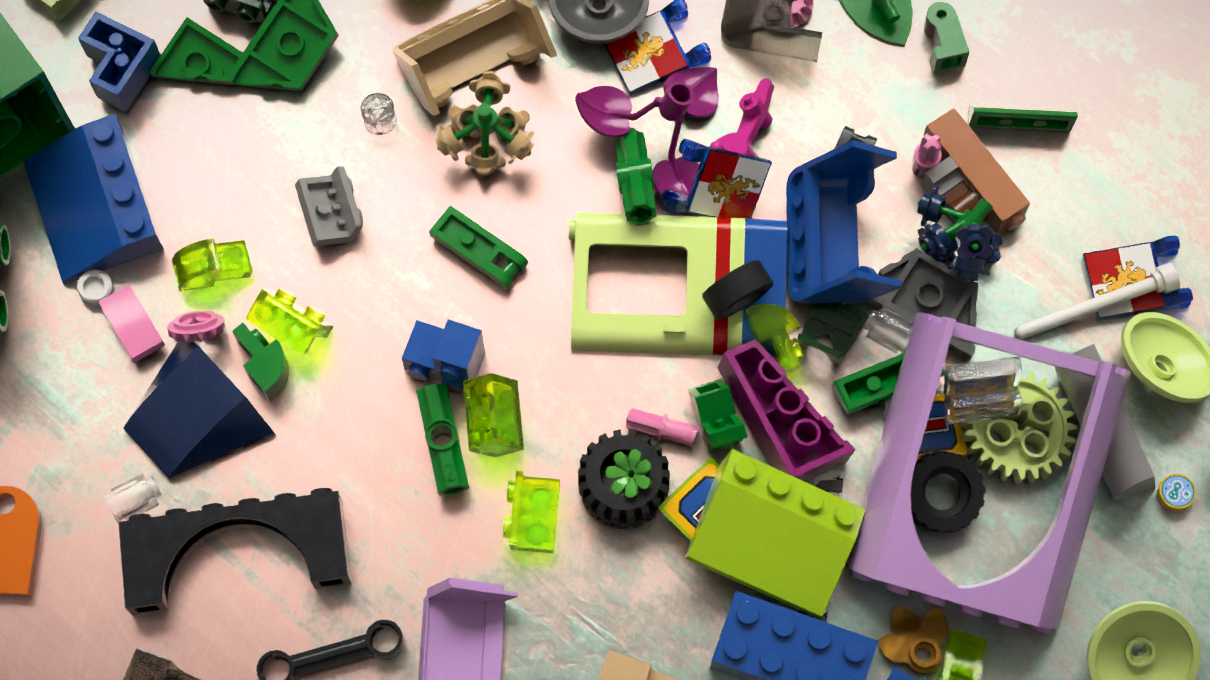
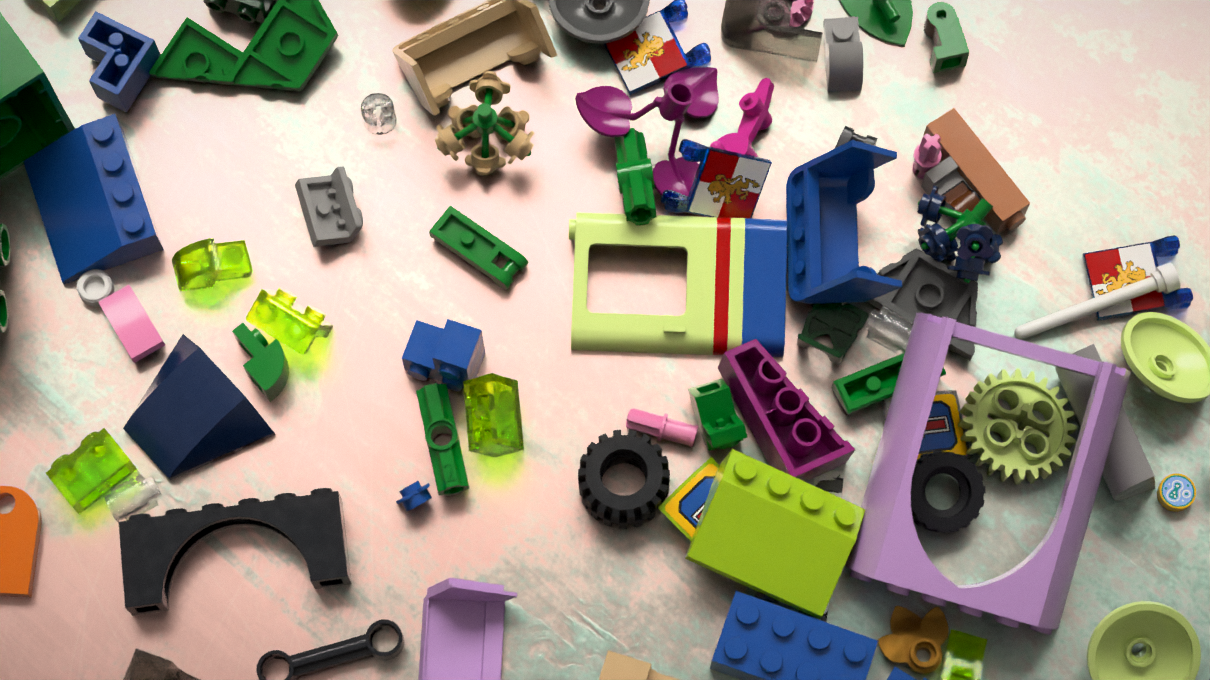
bright pink gear [167,311,225,343] -> none
clear neon green bracket [503,471,561,553] -> none
bright green plant [605,449,652,498] -> none
black tyre [702,260,774,320] -> none
clear neon green brick [745,304,803,373] -> none
clear slope [944,356,1022,424] -> none
green slope [968,103,1078,132] -> none
none -> clear neon green brick [46,428,137,514]
none -> blue plate [396,481,432,512]
none -> light grey brick [823,17,864,92]

